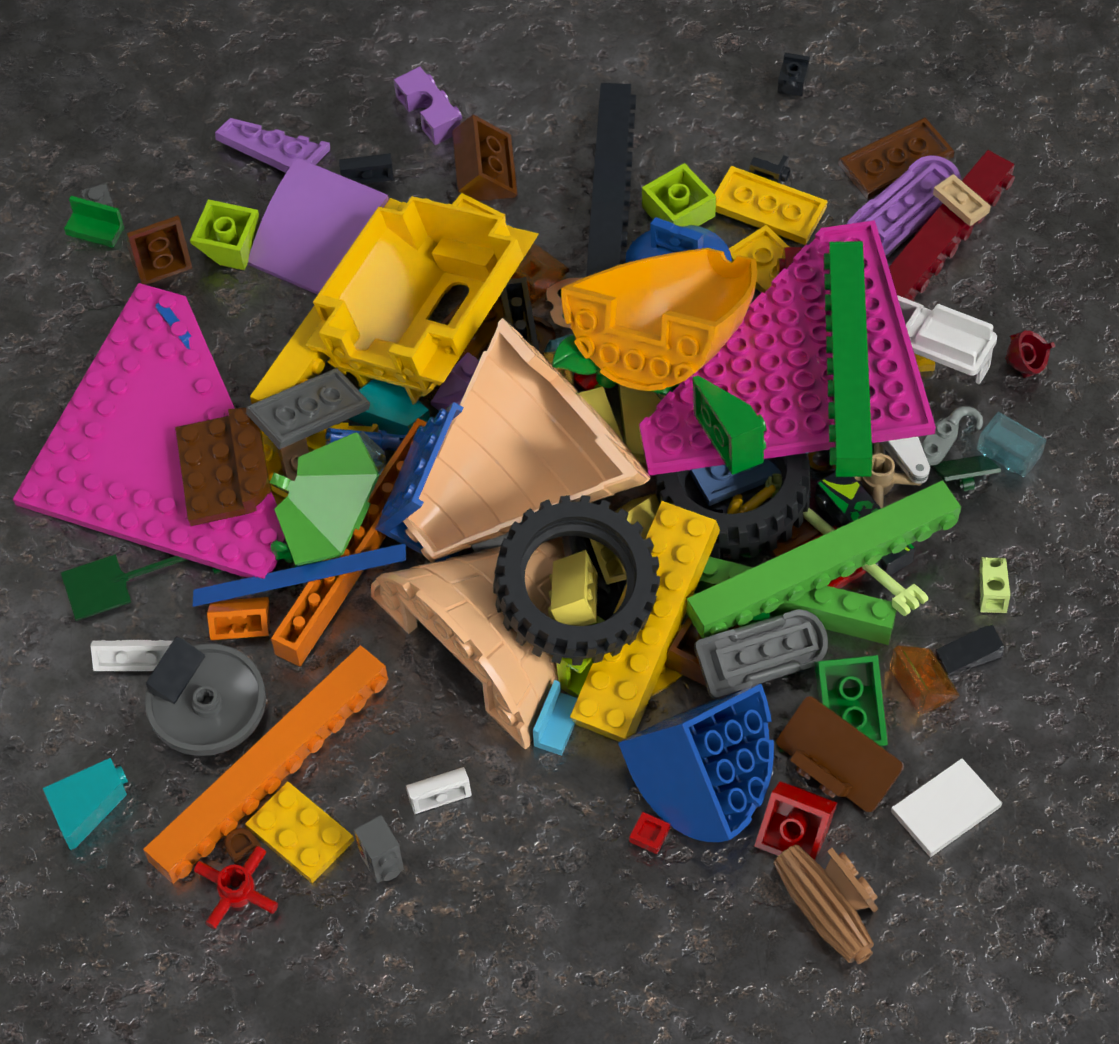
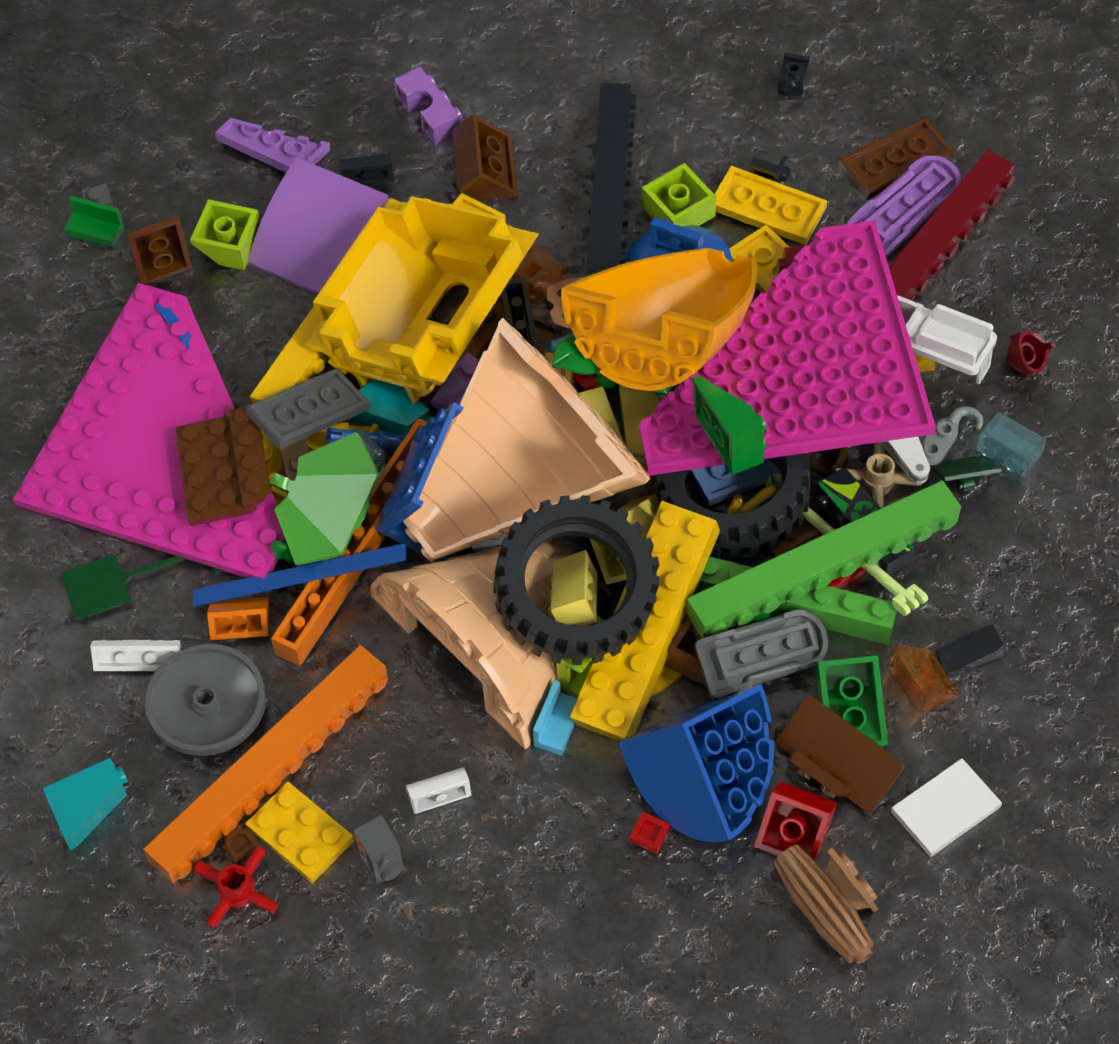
black slope [146,636,205,704] -> none
green brick [824,241,872,477] -> none
tan plate [933,174,991,226] -> none
yellowish green leg [980,557,1010,613] -> none

